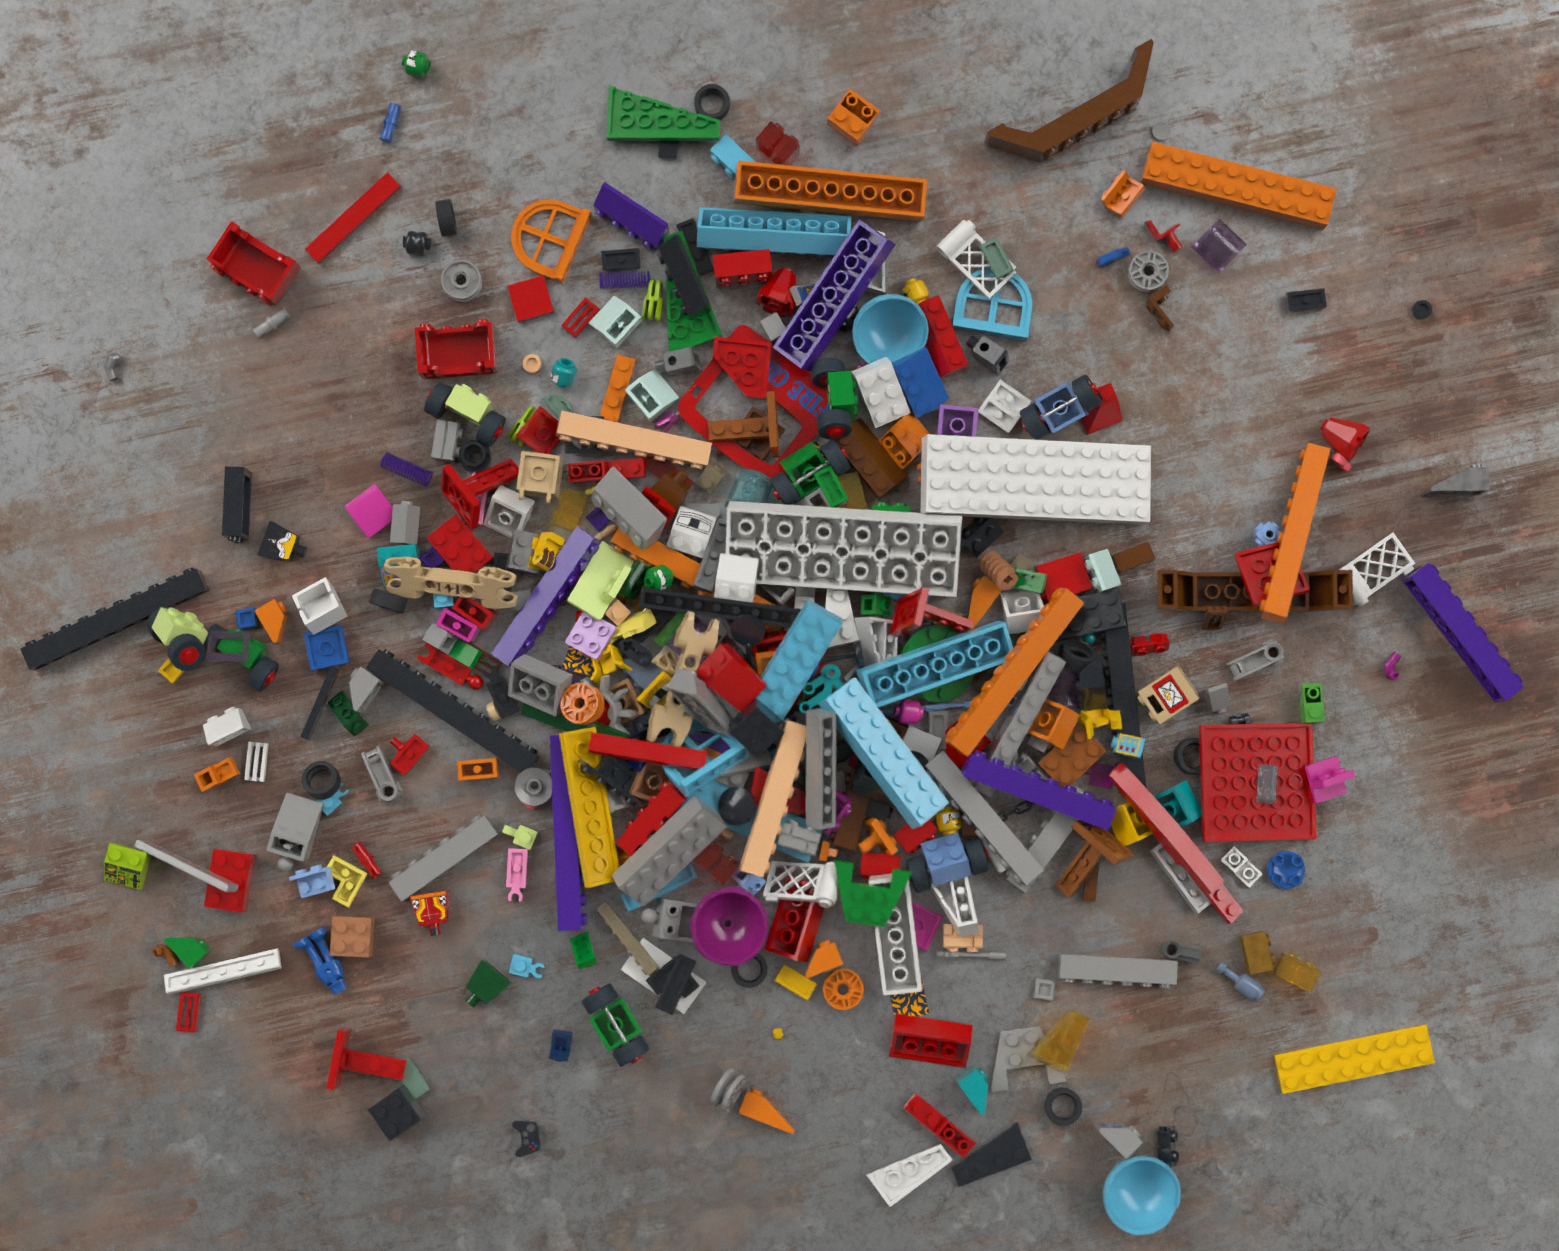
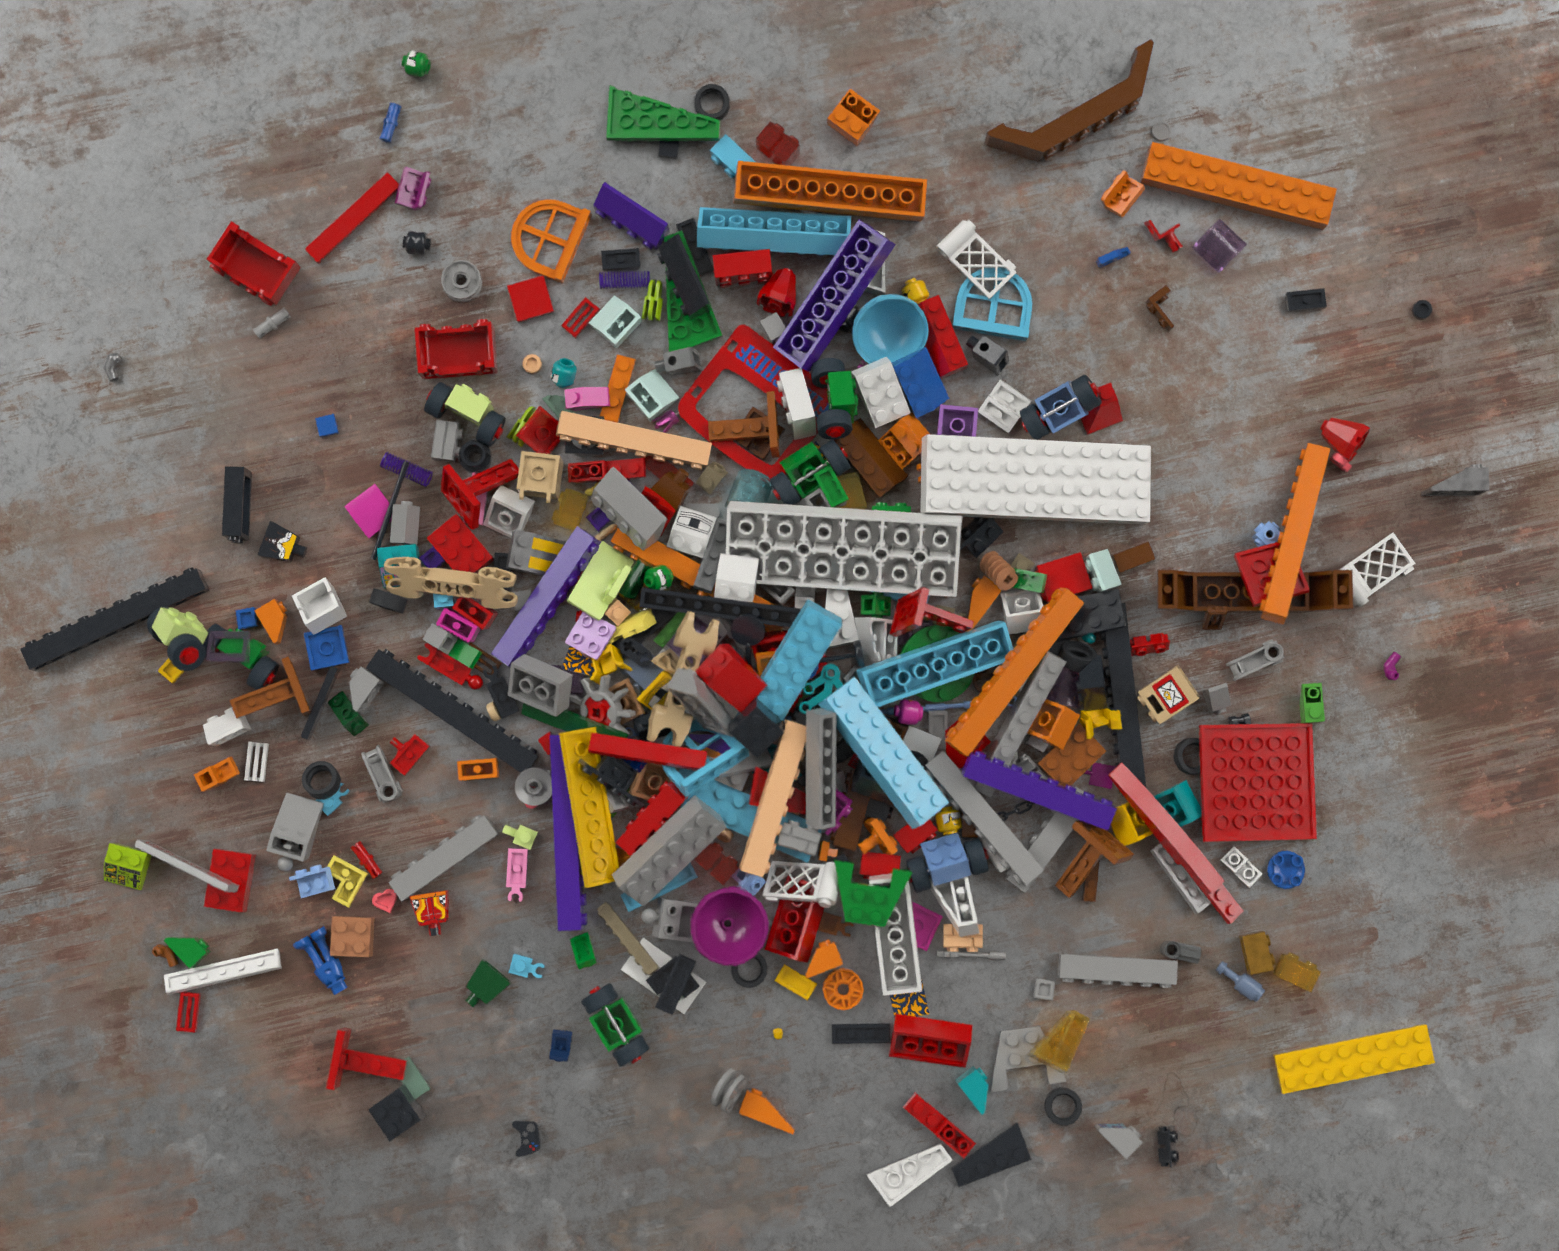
black tyre [435,199,457,237] -> none
yellow leg [532,532,565,571] -> none
orange wheel [560,683,605,725] -> none
red plate [713,337,772,400] -> none
black dish [718,787,754,826] -> none
tile [790,283,816,306] -> none
sand green tile [979,237,1014,280] -> none
medium azure piece [1103,1156,1181,1235] -> none
medium azure slope [1111,733,1145,759] -> none
light grey wheel [1127,250,1169,293] -> none
clear light blue tile [1256,764,1278,804] -> none
dark pink bracket [1305,756,1355,803] -> none
dark purple brick [1401,563,1524,703] -> none
none -> dark orange piece [229,656,311,719]
none -> blue tile [315,414,339,438]
none -> black axle [371,461,409,560]
none -> coral tile [372,889,398,913]
none -> magenta bracket [395,167,431,211]
none -> red slope [538,731,552,756]
none -> slope [564,387,610,411]
none -> white wedge [777,368,816,440]
none -> reddish brown plate [818,911,854,937]
none -> black tile [832,1023,890,1044]

